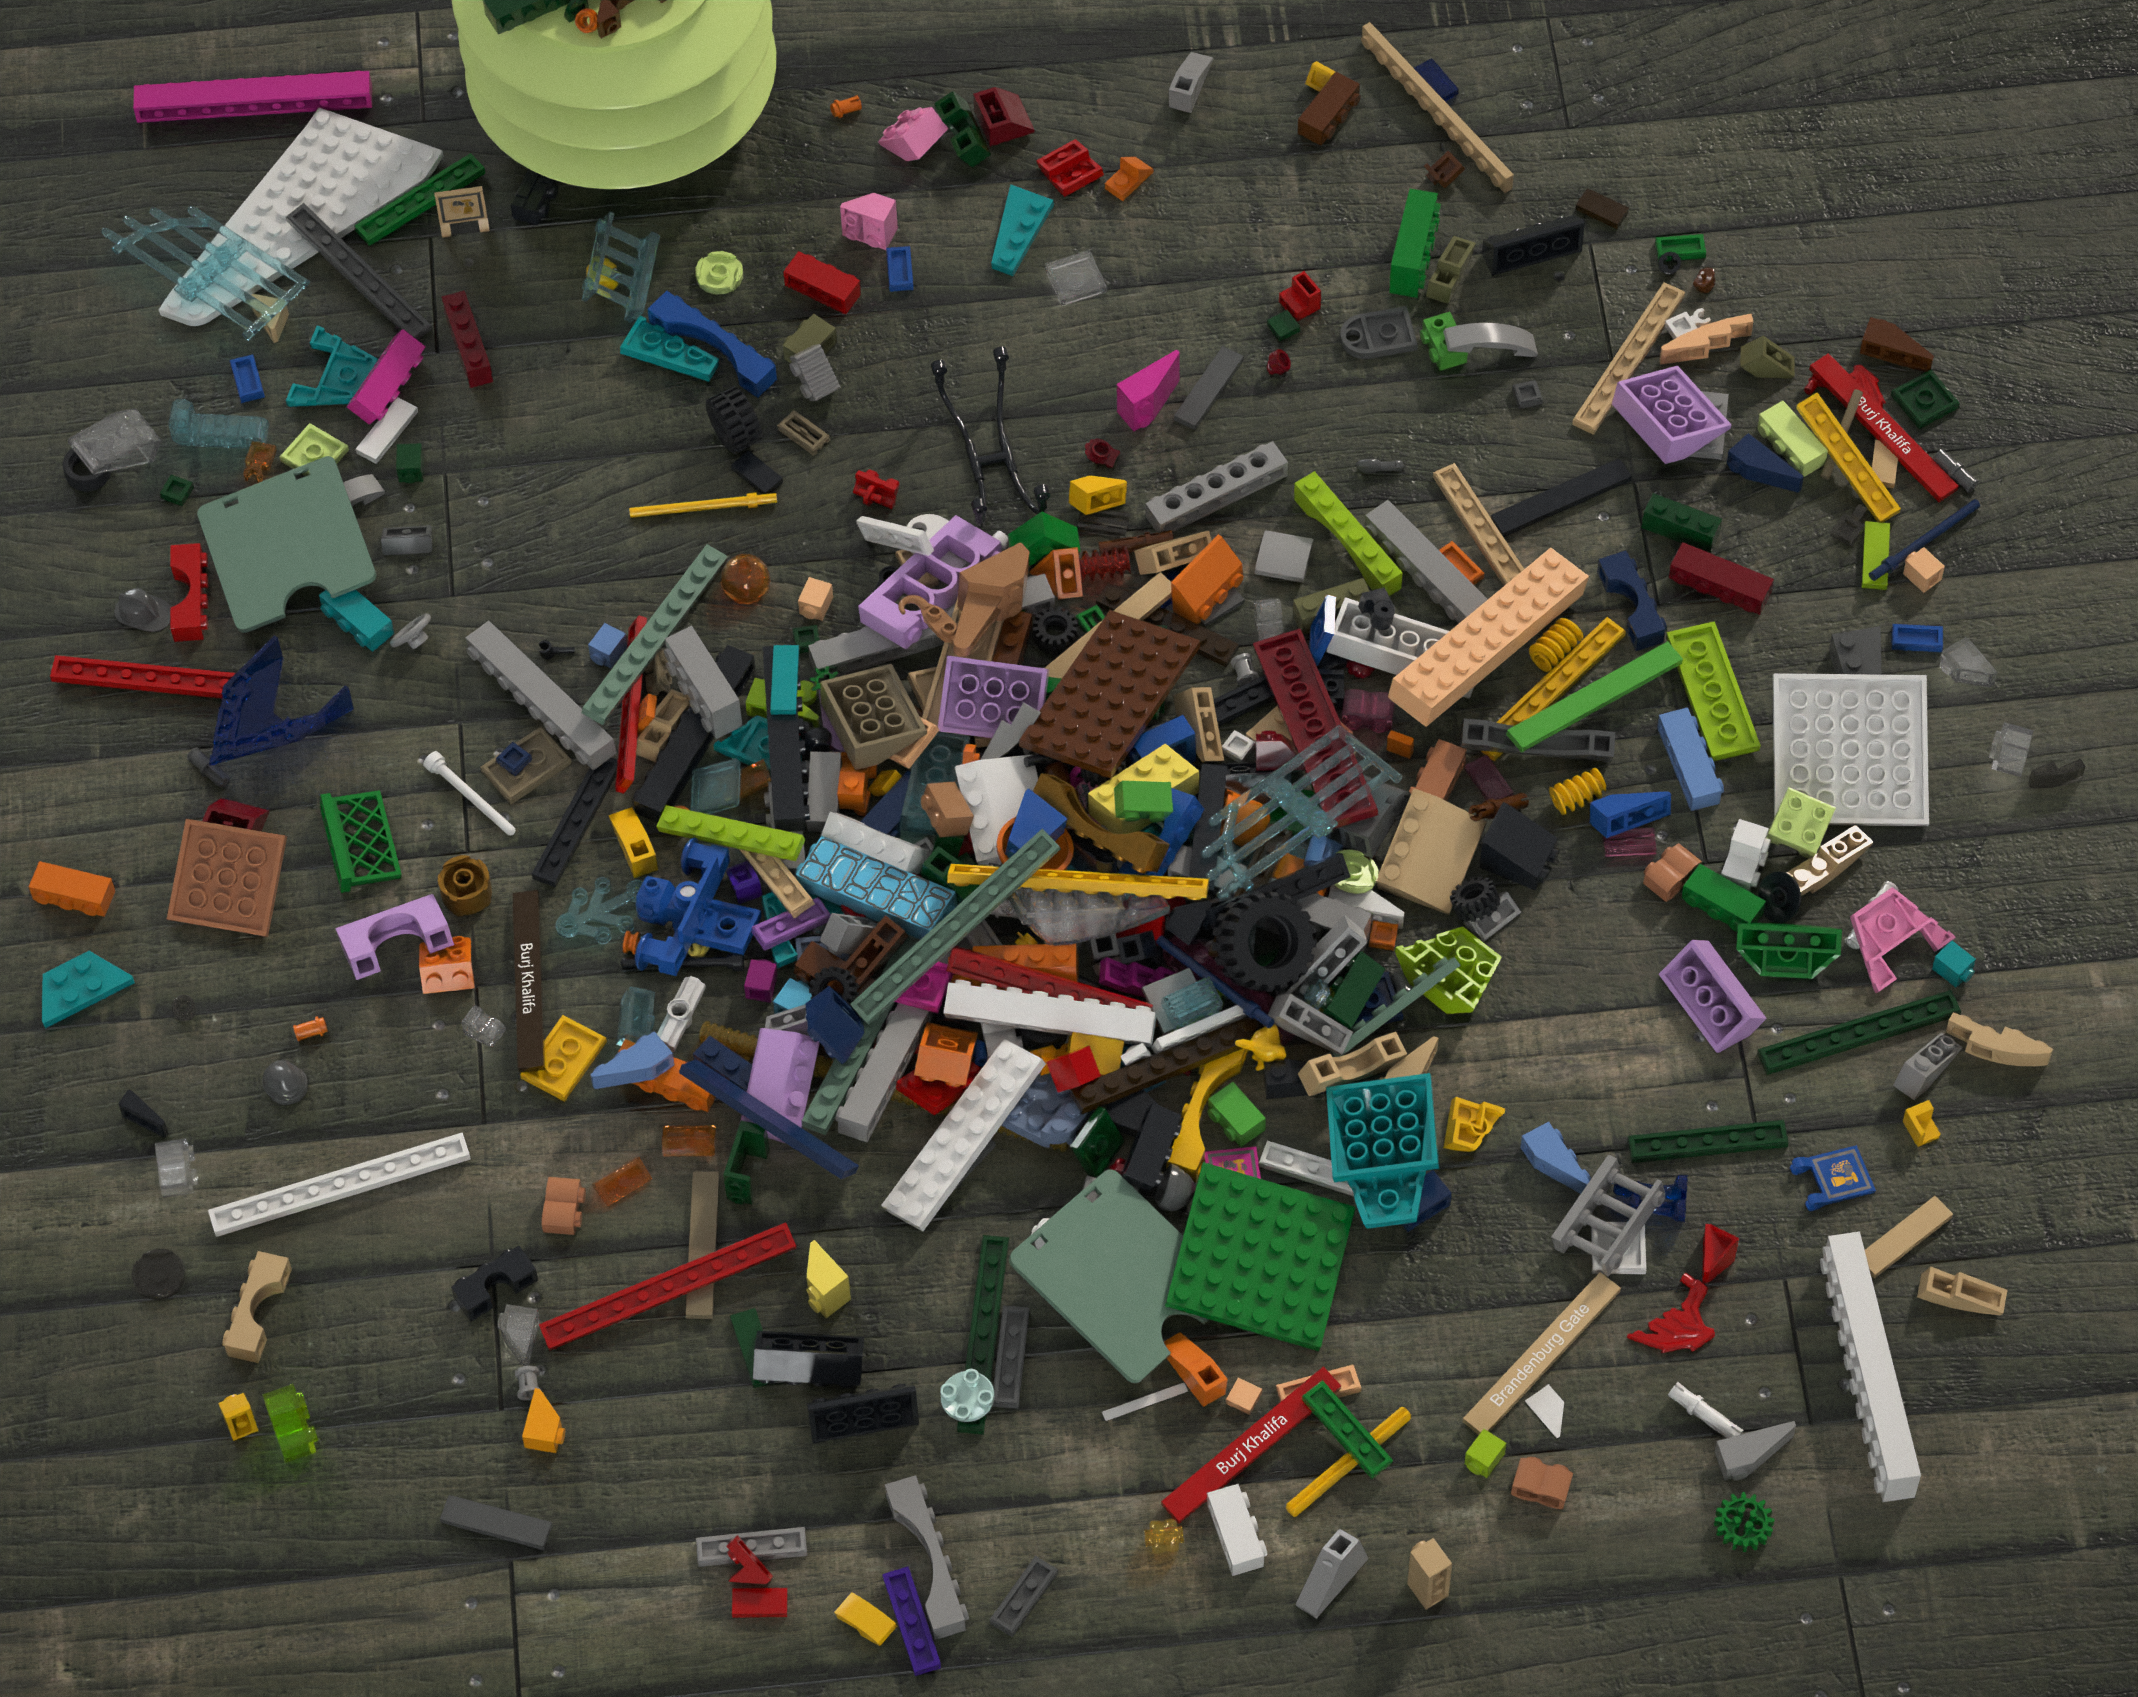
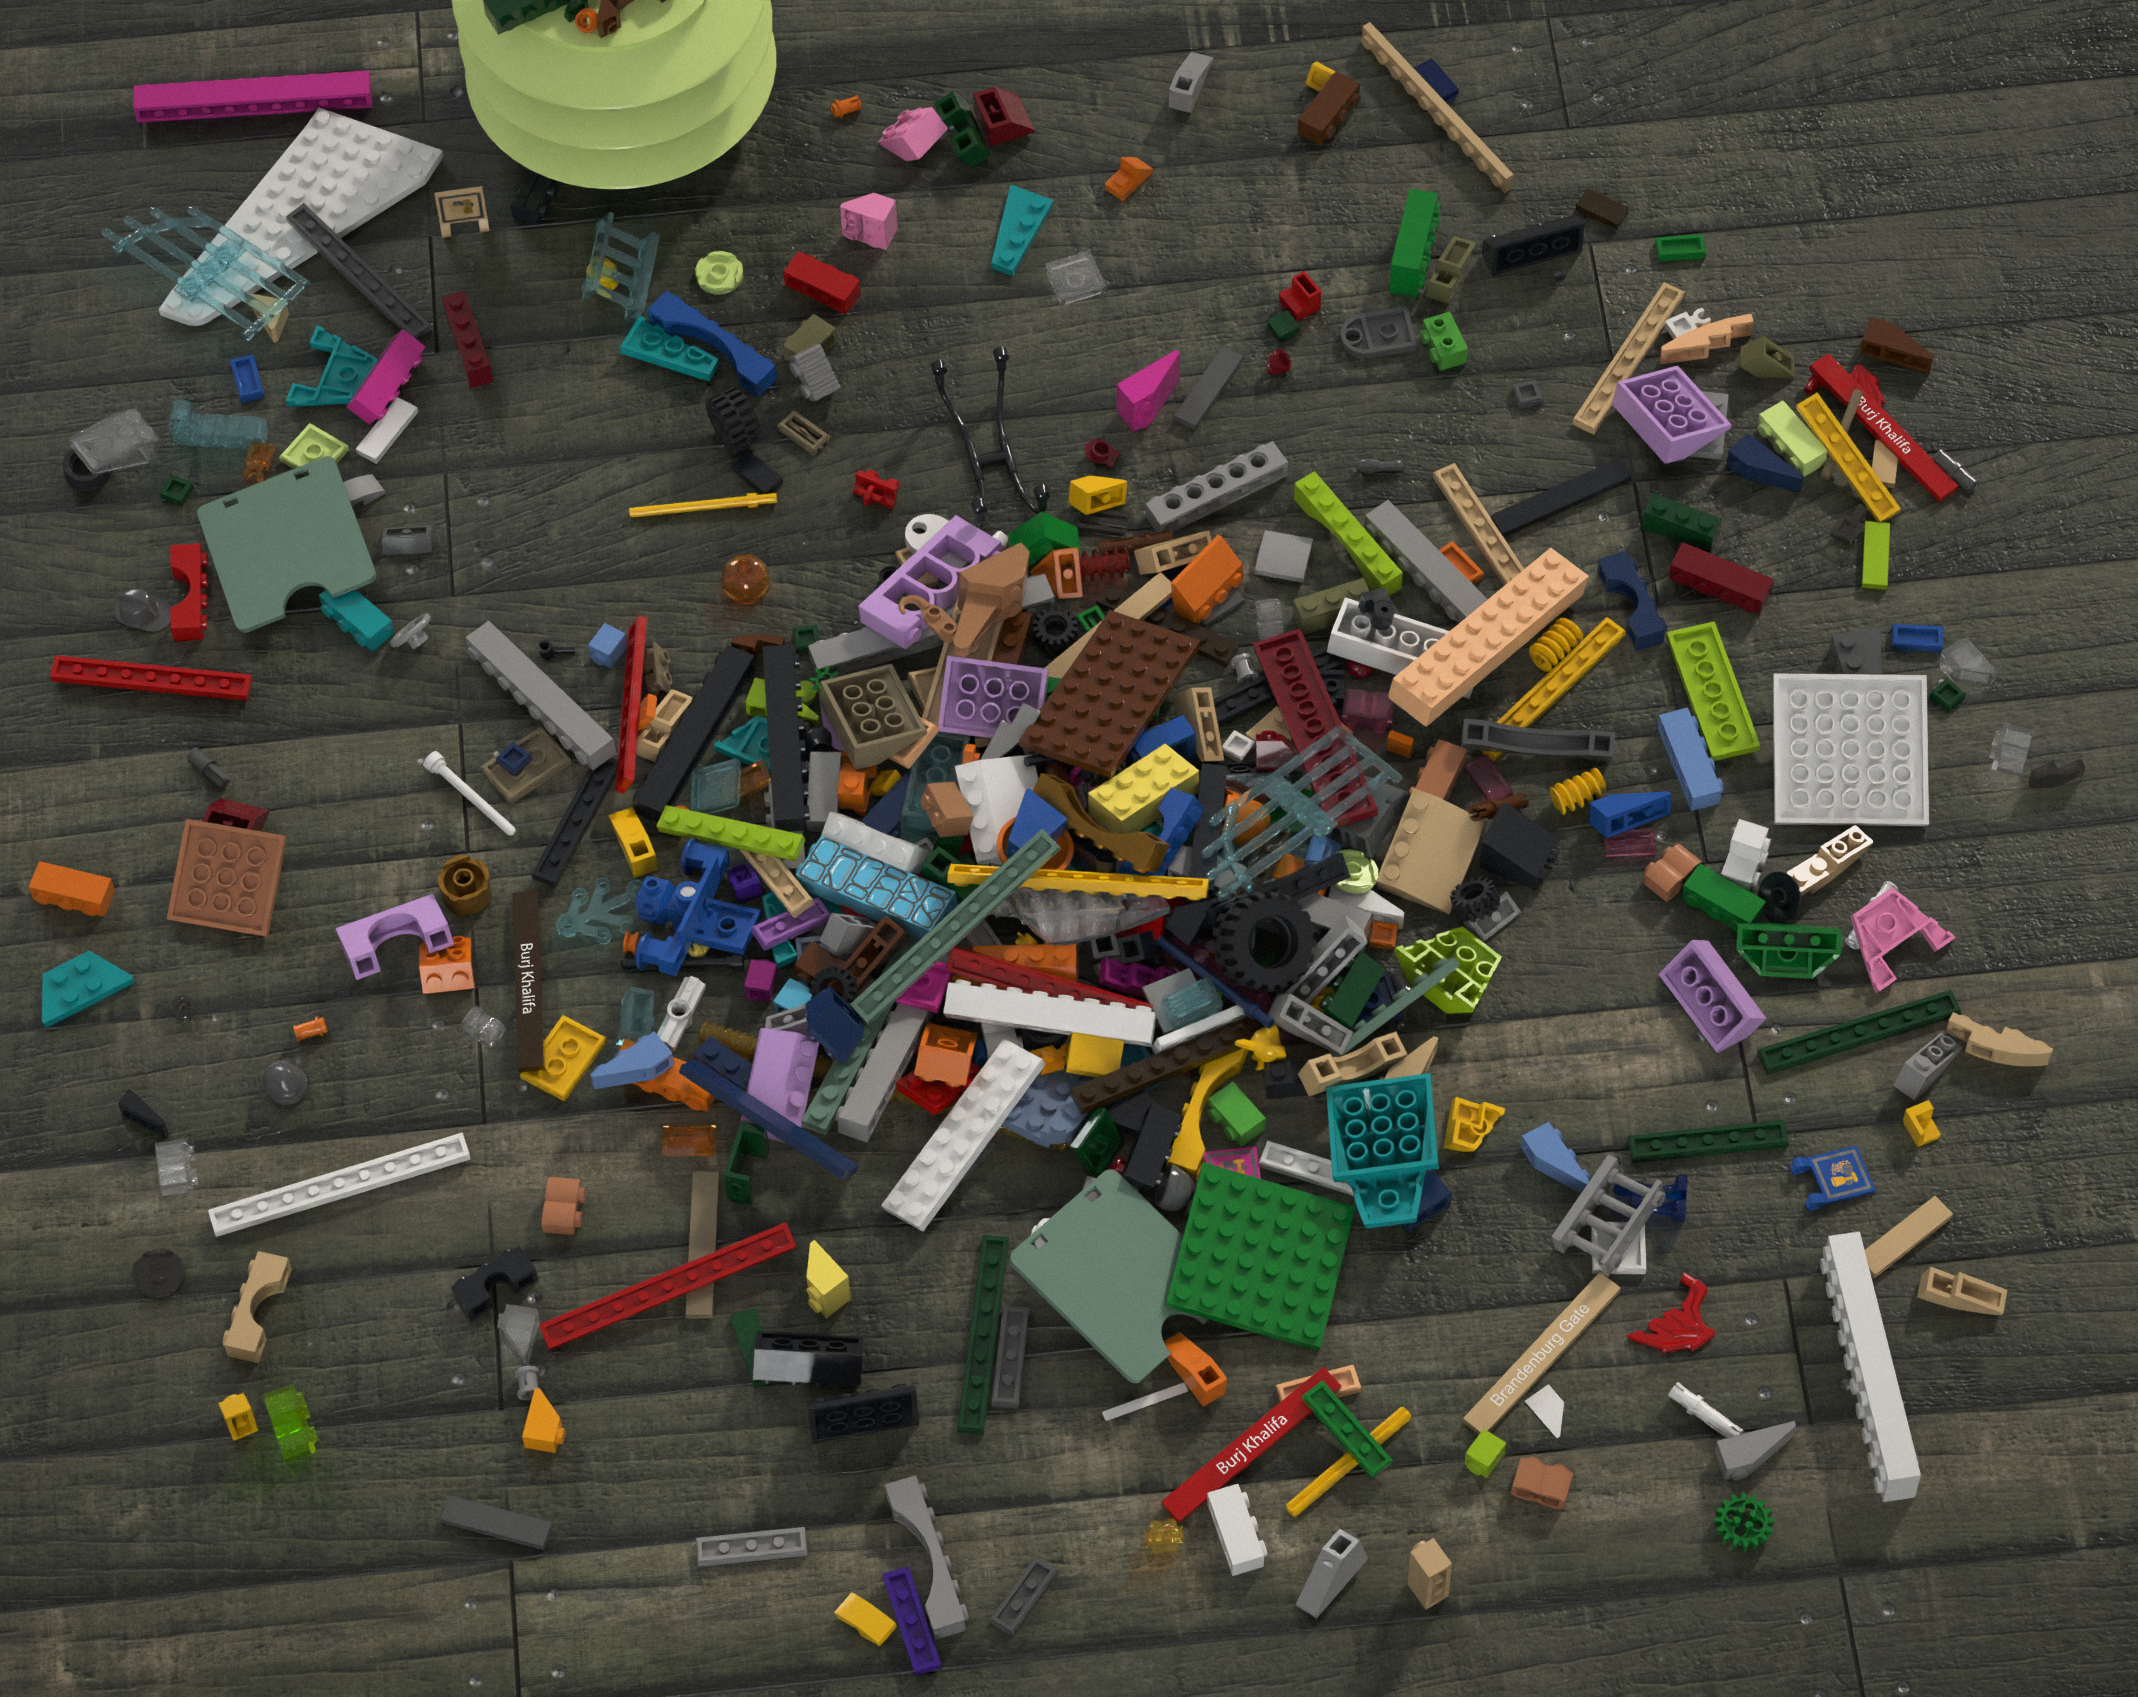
clear blue windscreen [209,635,354,766] -> none
green fence [319,790,402,893] -> none
green plate [354,153,485,246] -> none
dark green brick [396,443,424,483] -> none
sand green plate [581,544,728,725] -> none
clear orange slope [592,1157,652,1207] -> none
light grey brick [664,626,743,739] -> none
red slope [726,1535,773,1584] -> none
red tile [732,1588,788,1618] -> none
teal tile [771,645,799,714] -> none
light nougat brick [798,577,833,621] -> none
white tile [856,516,934,556] -> none
blue tile [886,246,914,292] -> none
light aqua dish [941,1369,995,1422] -> none
red slope [1036,139,1104,197] -> none
red piece [1046,1045,1101,1093] -> none
bright green brick [1114,781,1173,822] -> none
white plate [1120,1042,1152,1066] -> none
light nougat tile [1226,1378,1262,1415] -> none
clear light blue plate [1304,978,1331,1010] -> none
blue tile [1309,595,1336,666] -> none
reddish brown bracket [1424,151,1465,188] -> none
light grey slope [1443,323,1538,357] -> none
bright green tile [1506,641,1683,753] -> none
black bush [1658,252,1681,274] -> none
reddish brown piece [1693,267,1716,293] -> none
red slope [1702,1224,1739,1284] -> none
yellowish green piece [1767,787,1836,859] -> none
dark blue bar [1869,499,1980,581] -> none
dark green tile [1891,369,1960,429] -> none
light nougat brick [1903,547,1945,593] -> none
teal brick [1932,941,1976,988] -> none
none -> reddish brown slope [731,634,785,661]
none -> dark green tile [1929,678,1966,712]

